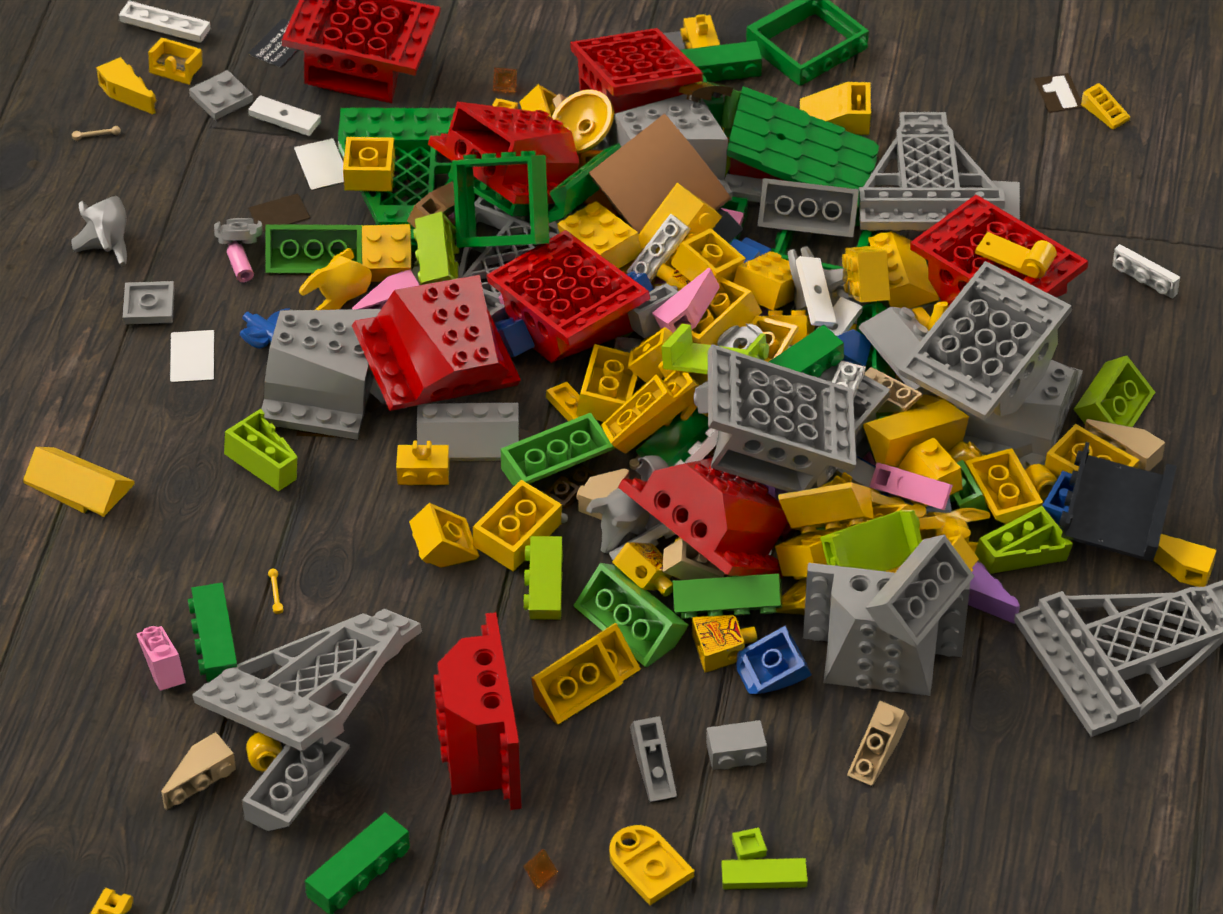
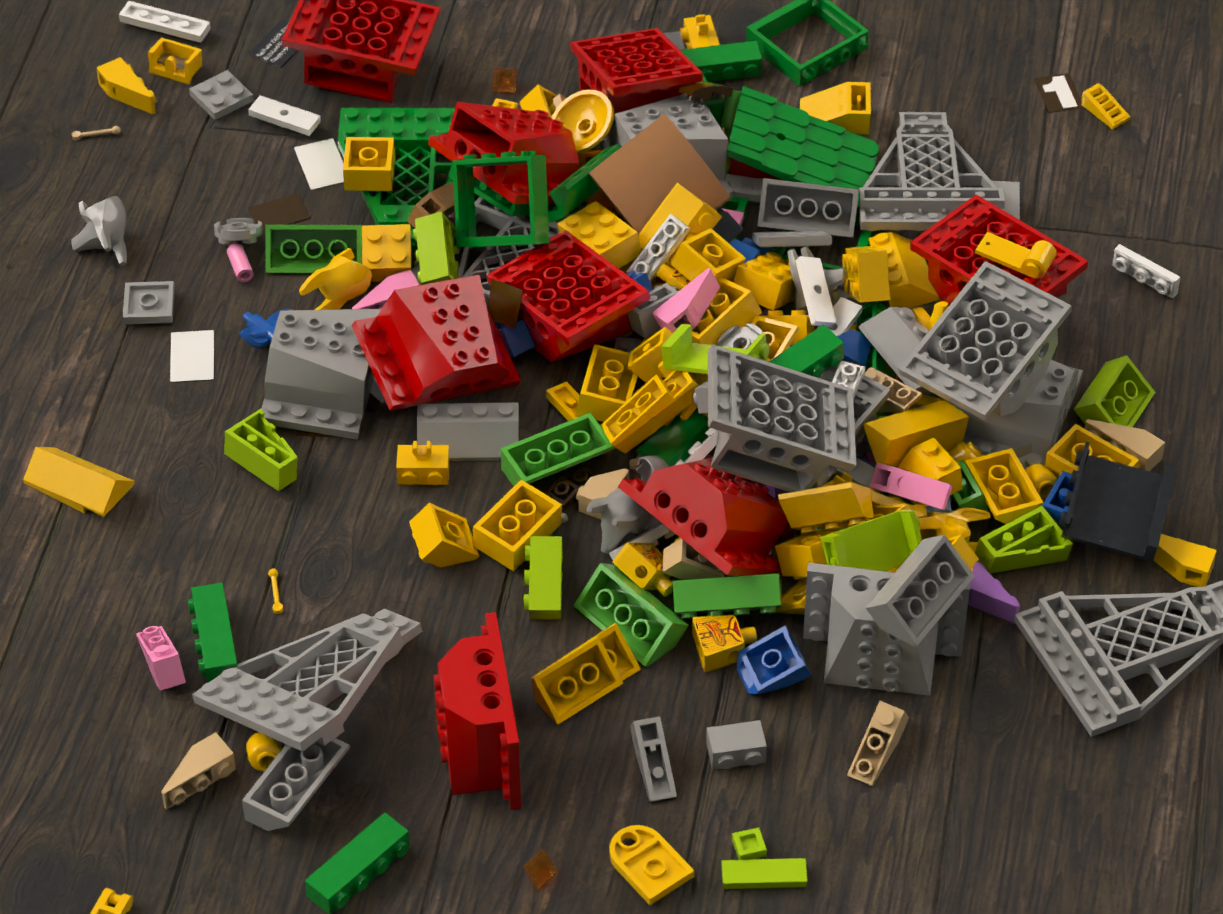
none -> dark brown sticker [487,278,523,329]
none -> light grey tile [752,231,832,247]

